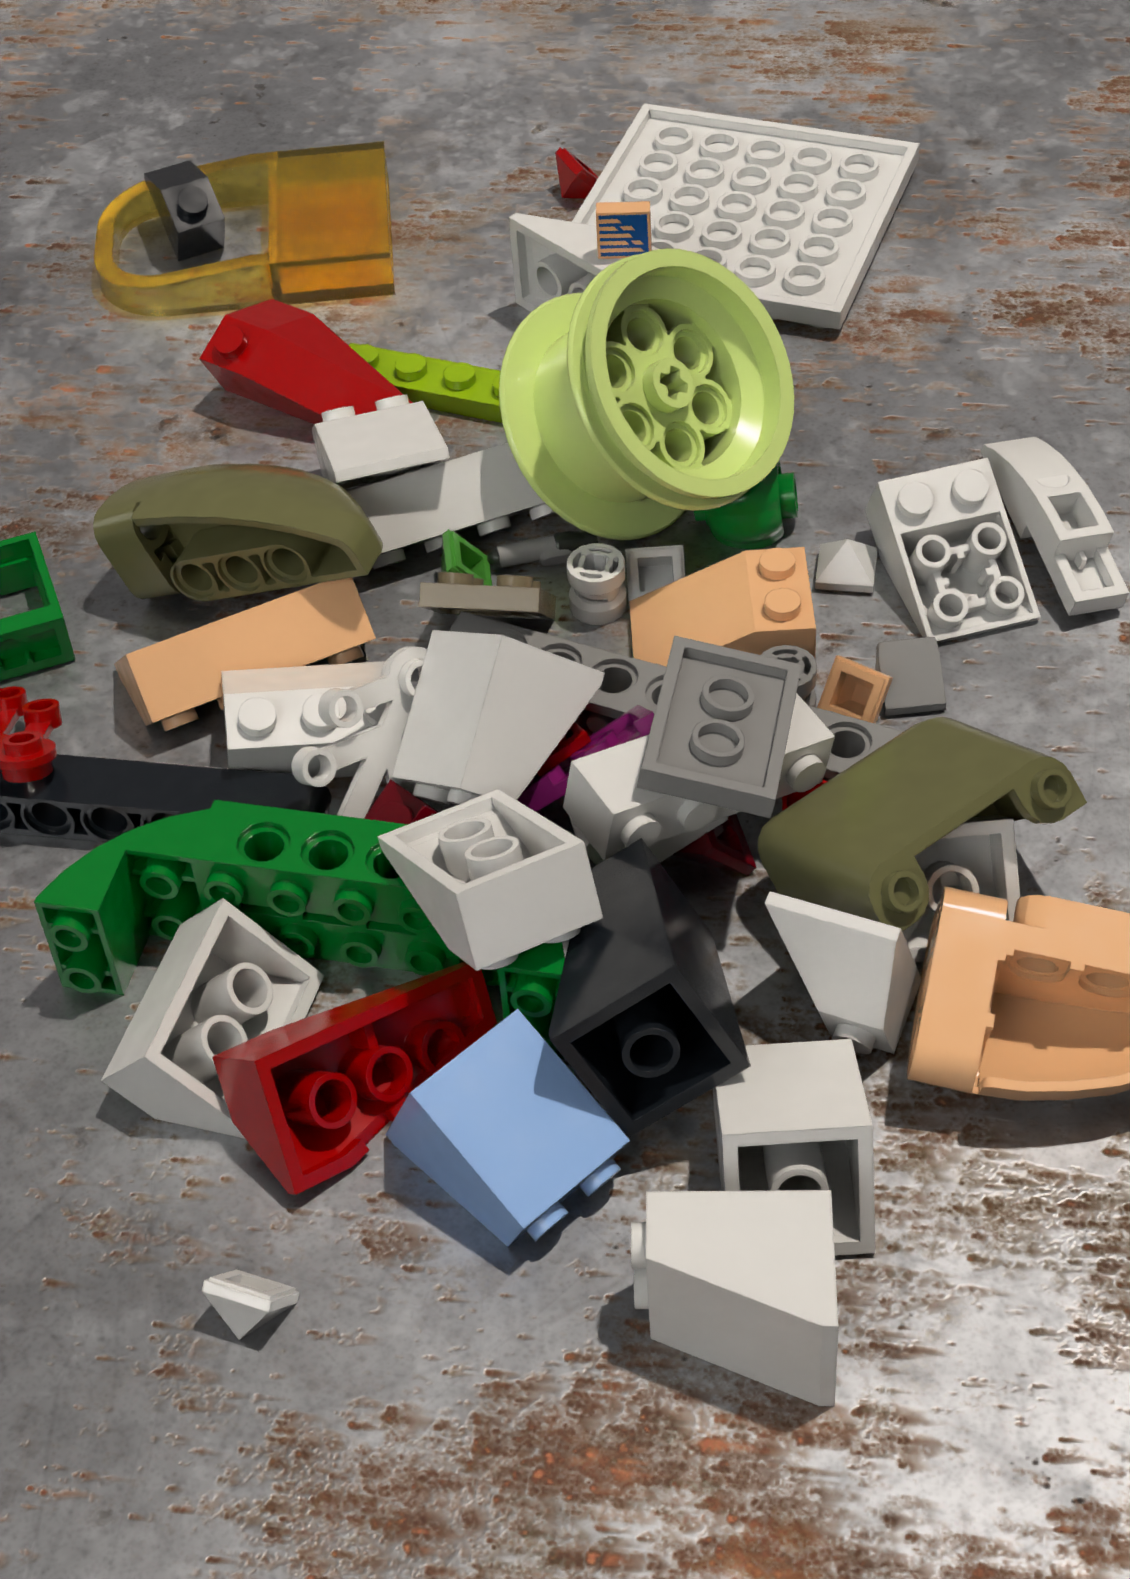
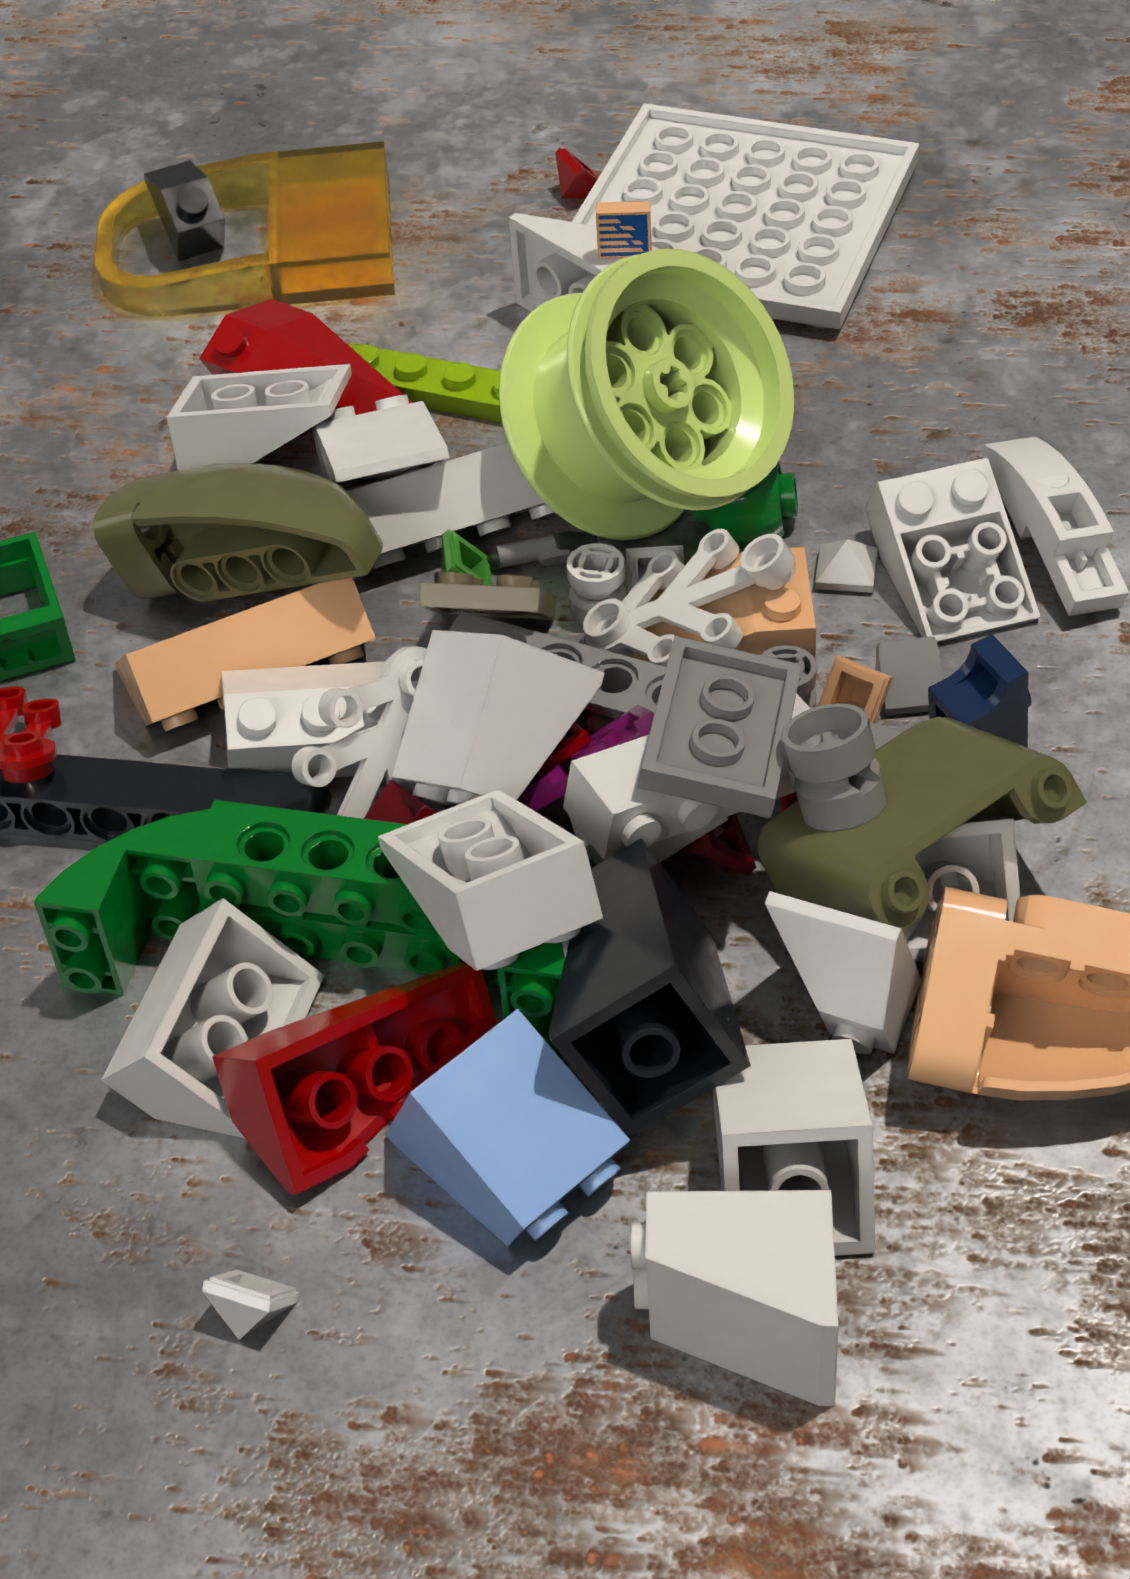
none -> white slope [166,364,352,470]
none -> white plant [583,529,795,667]
none -> light grey wheel [781,703,887,831]
none -> dark blue brick [928,634,1032,748]

